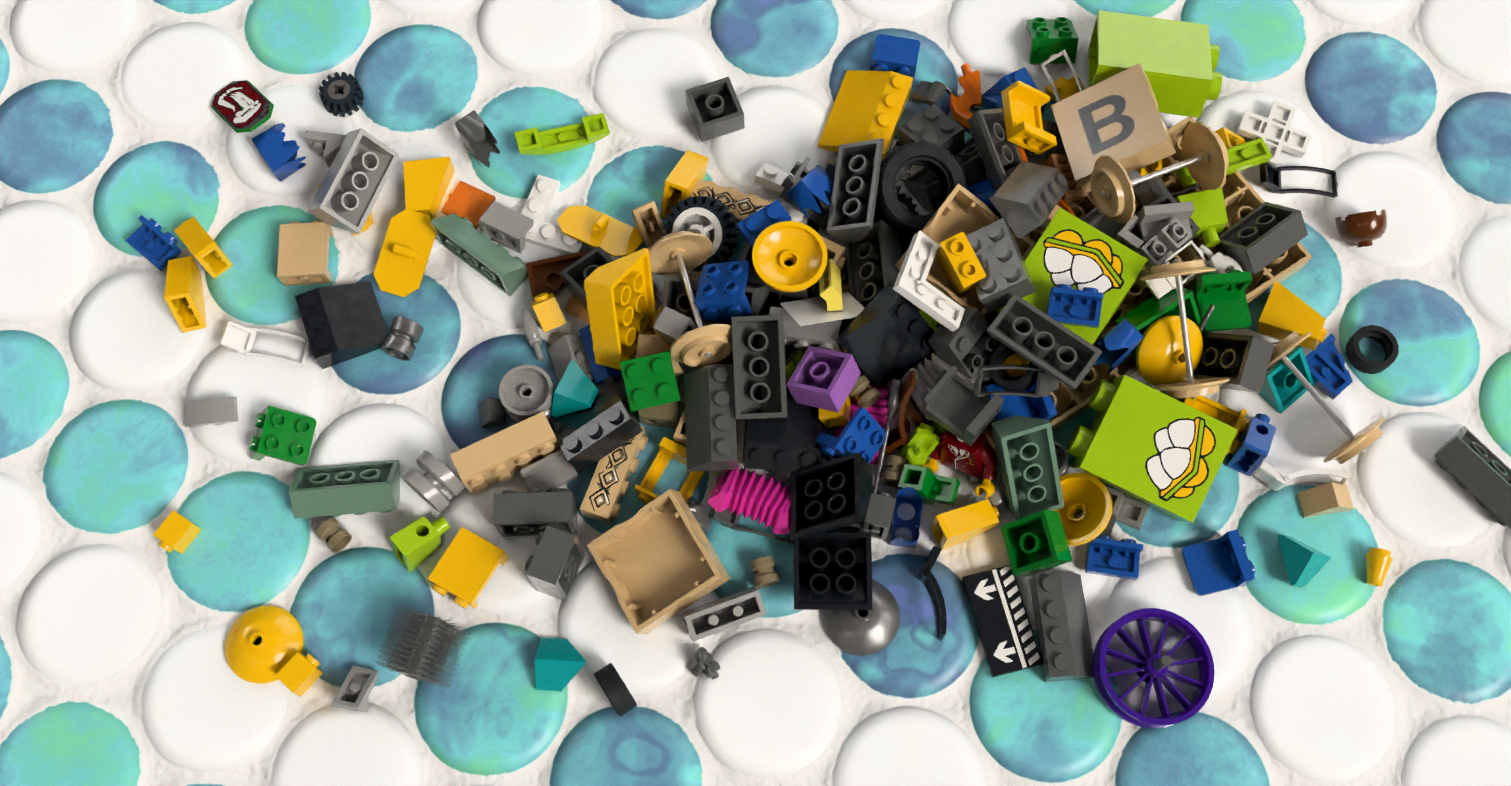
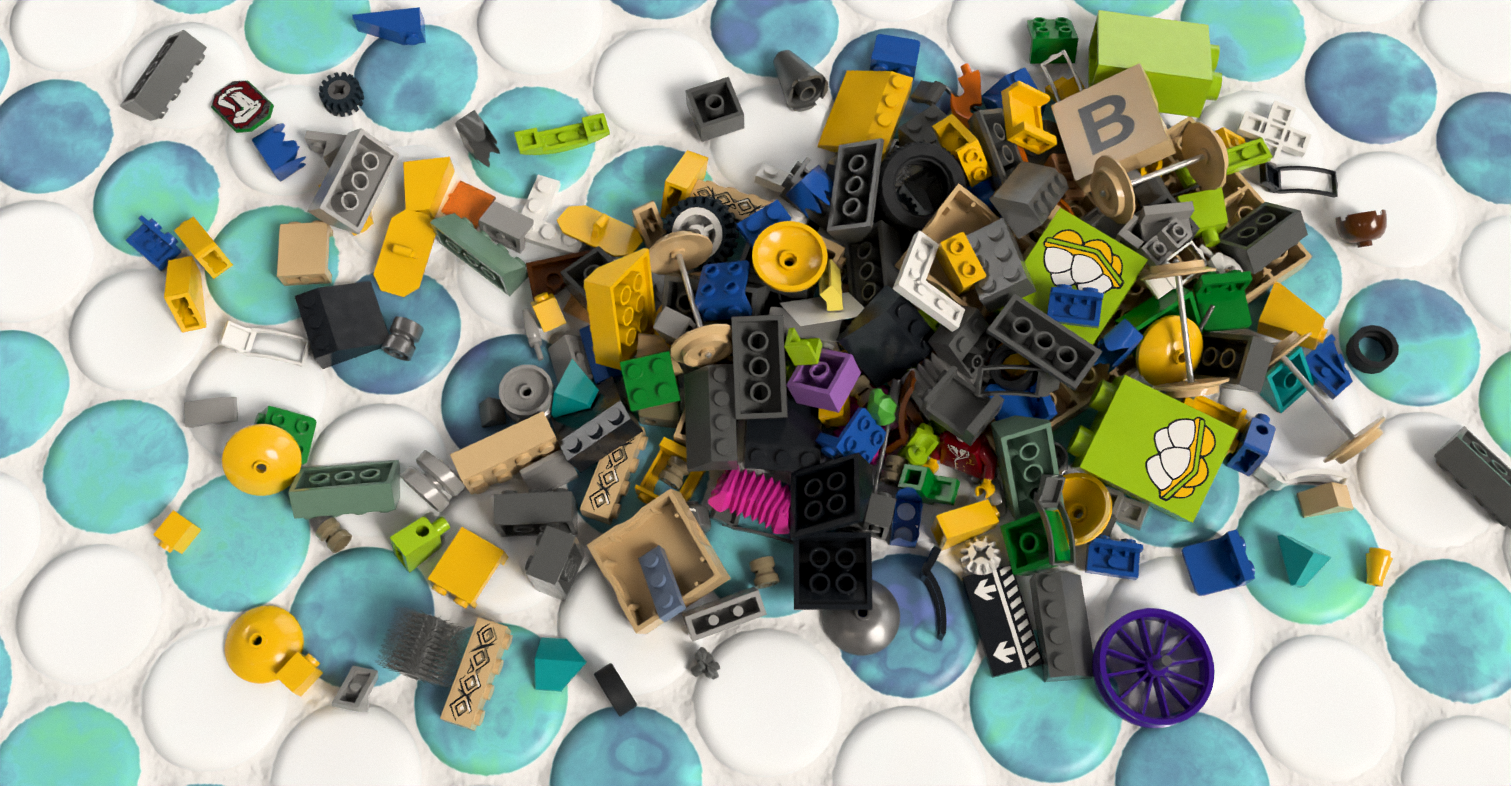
none -> dark grey slope [120,30,207,121]
none -> yellow dish [222,424,302,496]
none -> blue slope [352,7,426,45]
none -> tan brick [440,617,513,731]
none -> sand blue plate [638,545,686,622]
none -> dark tan wheel [658,455,690,490]
none -> dark grey cone [773,50,828,112]
none -> lime panel [784,328,823,366]
none -> bright green rock [867,388,897,426]
none -> yellow panel [932,114,992,187]
none -> white gear [960,536,1001,575]
none -> dark grey piece [1034,474,1076,568]

